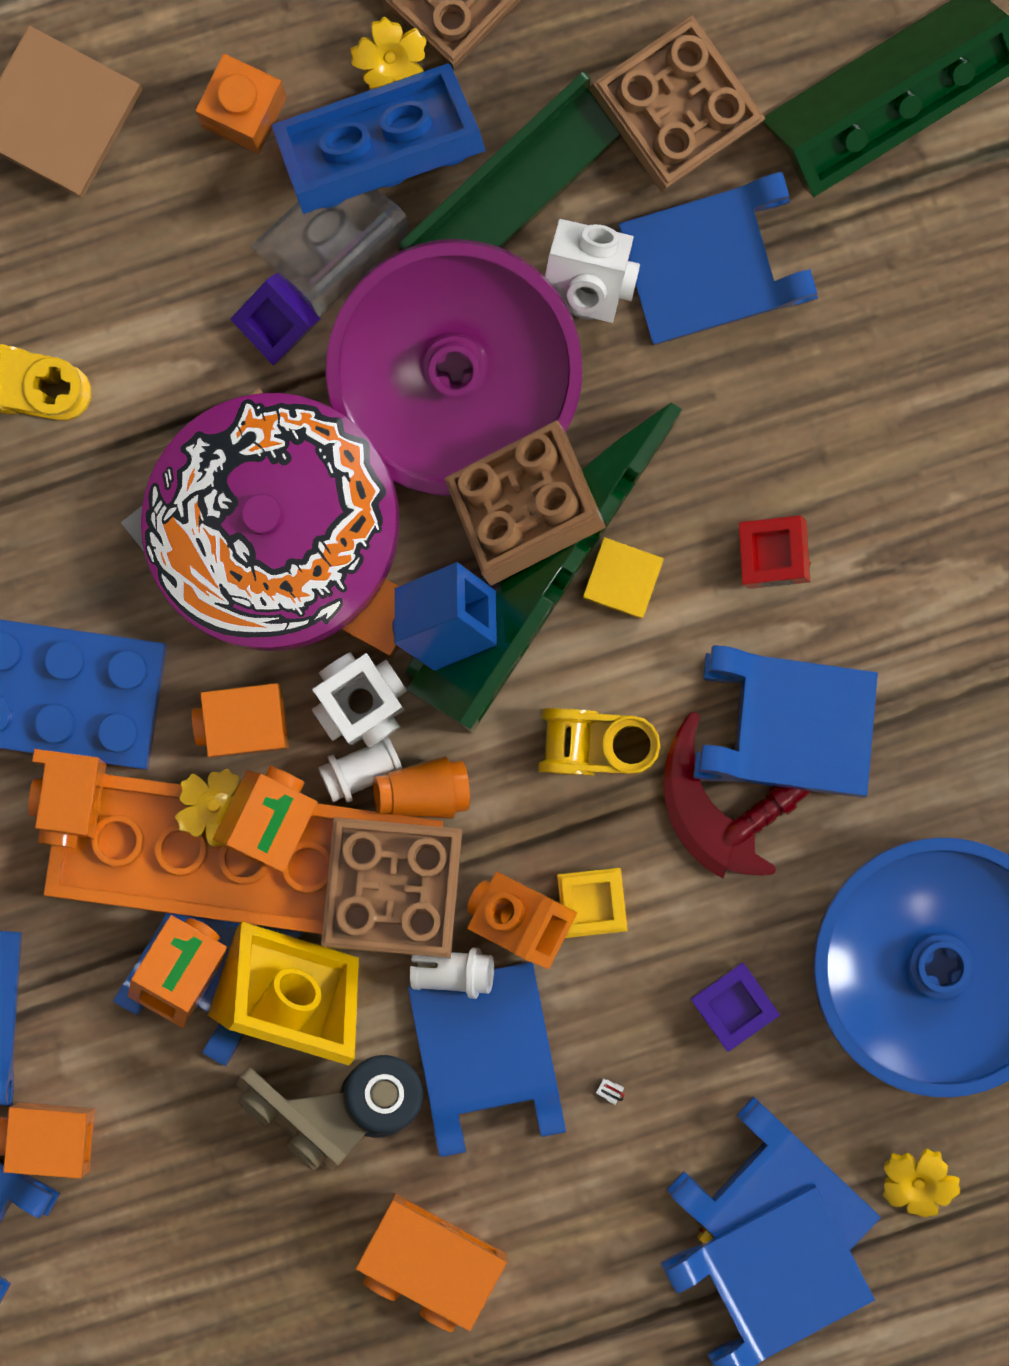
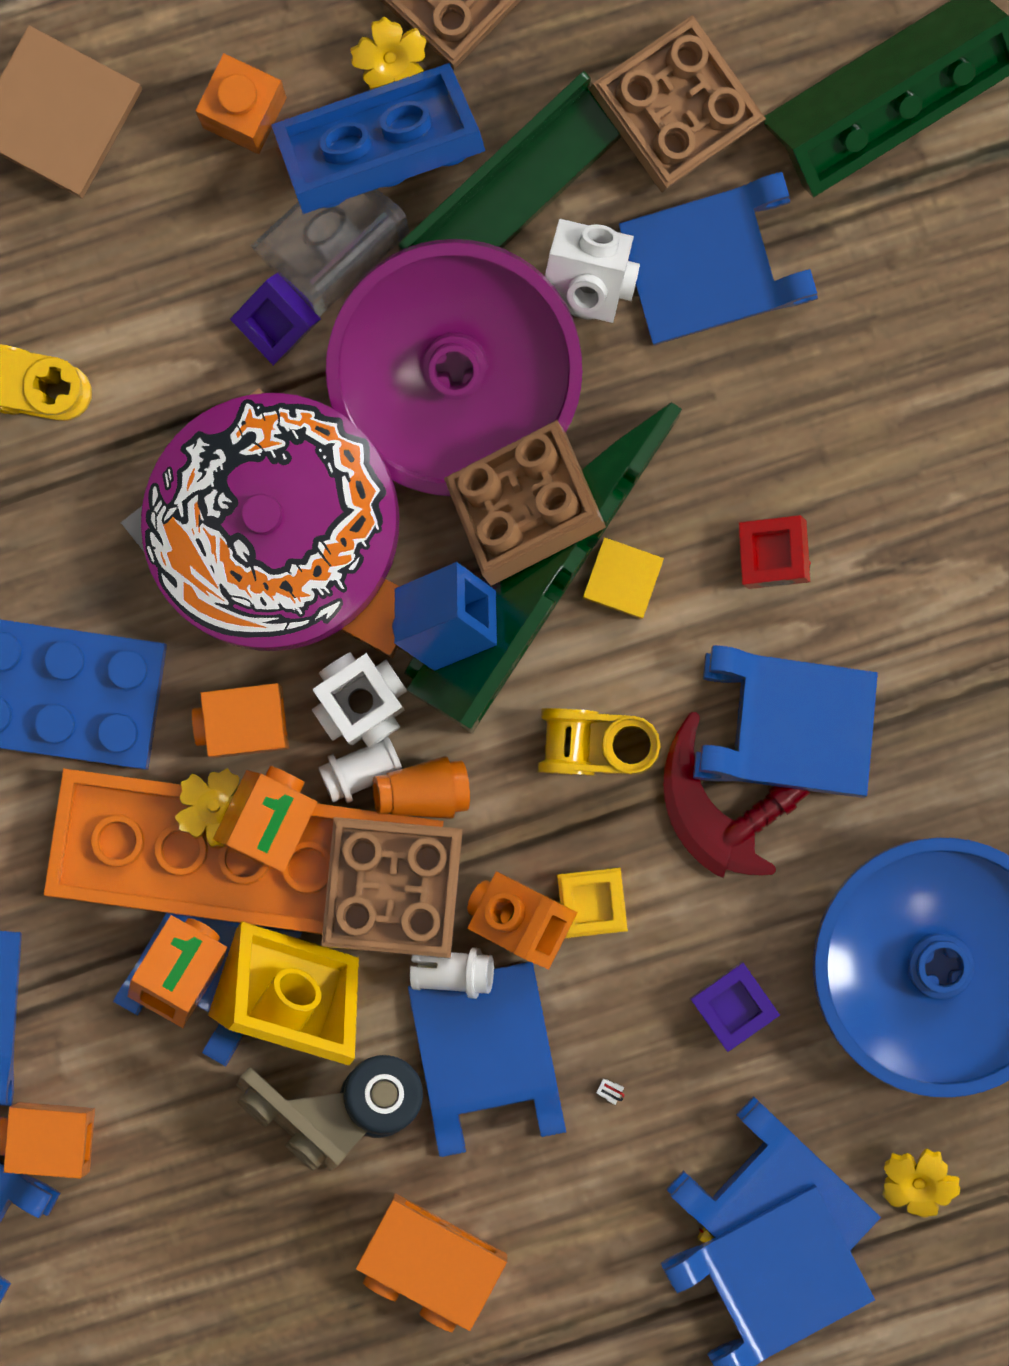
orange brick [28,749,106,849] -> none

